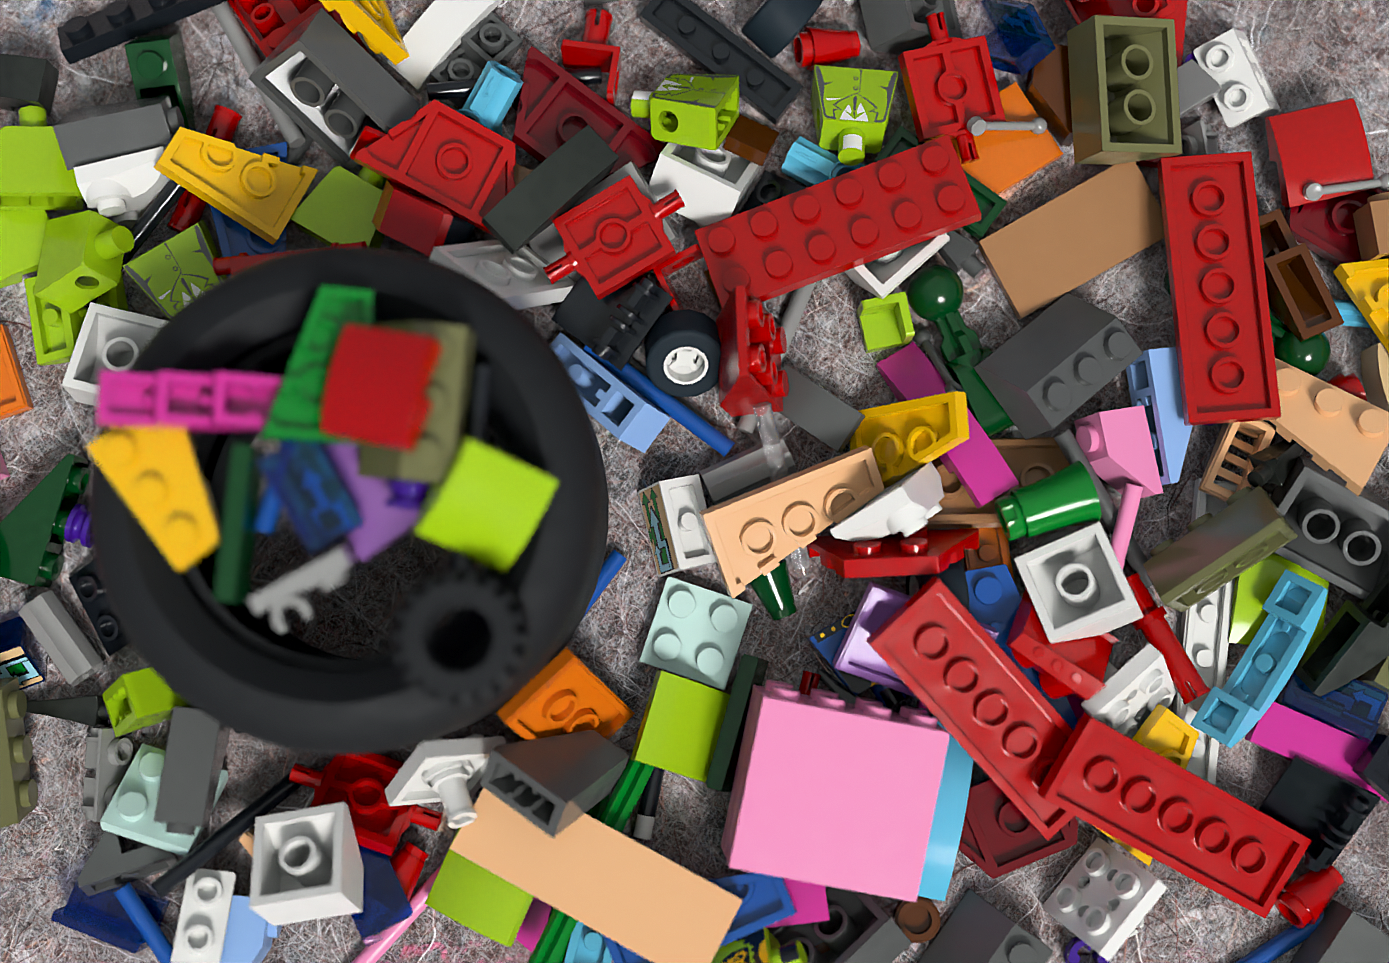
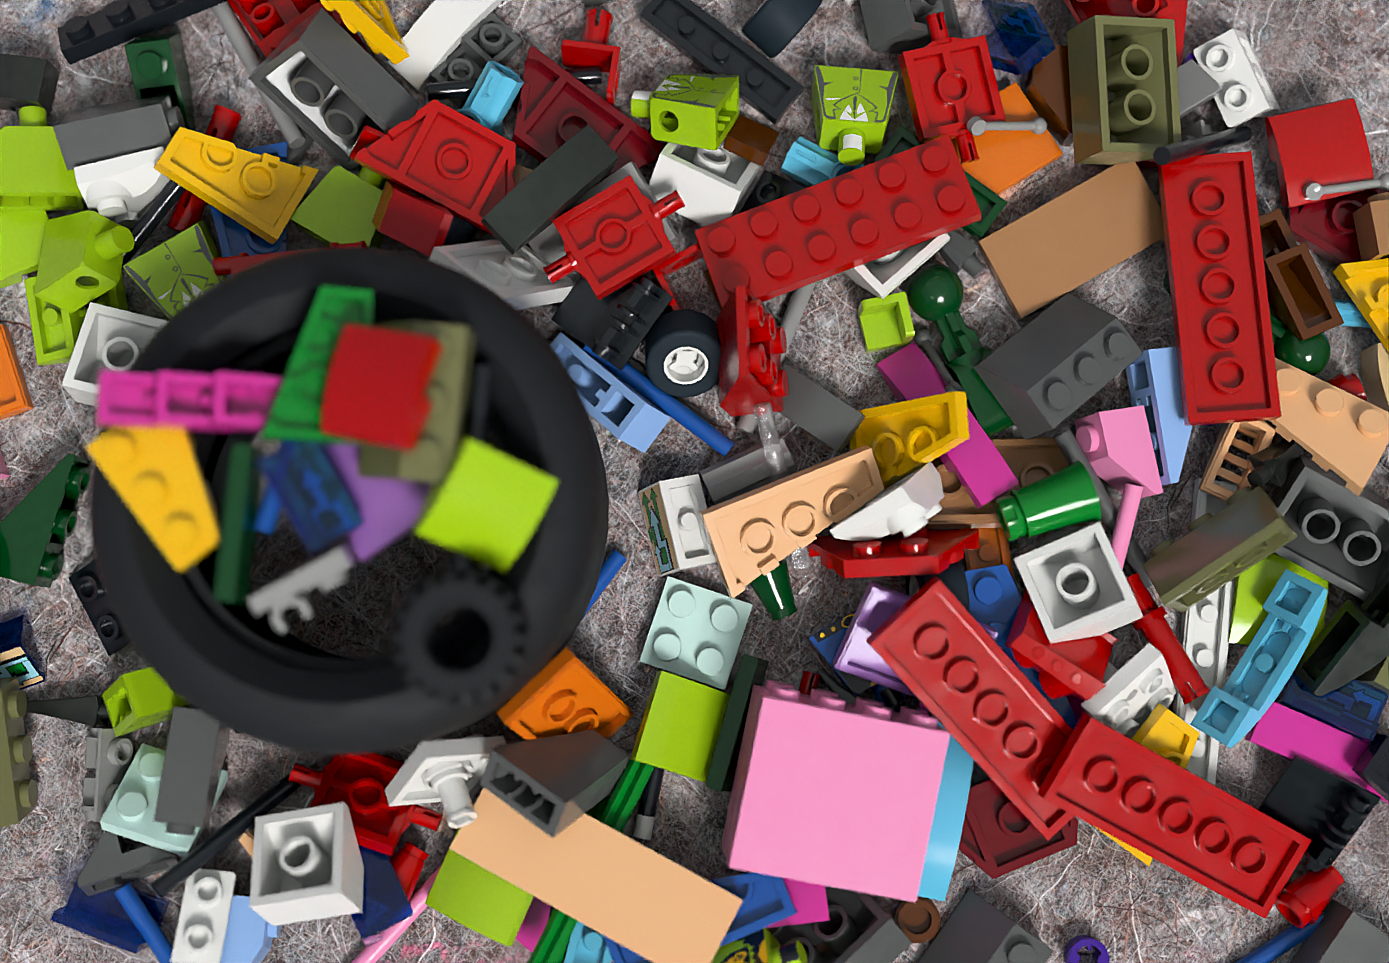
light grey axle [18,590,106,687] -> none
dark purple bush [64,503,93,548] -> none
dark purple bush [384,480,433,511] -> none
red cone [793,27,860,71] -> none
white plate [1042,837,1167,962] -> none
none -> black bar [1153,125,1252,165]

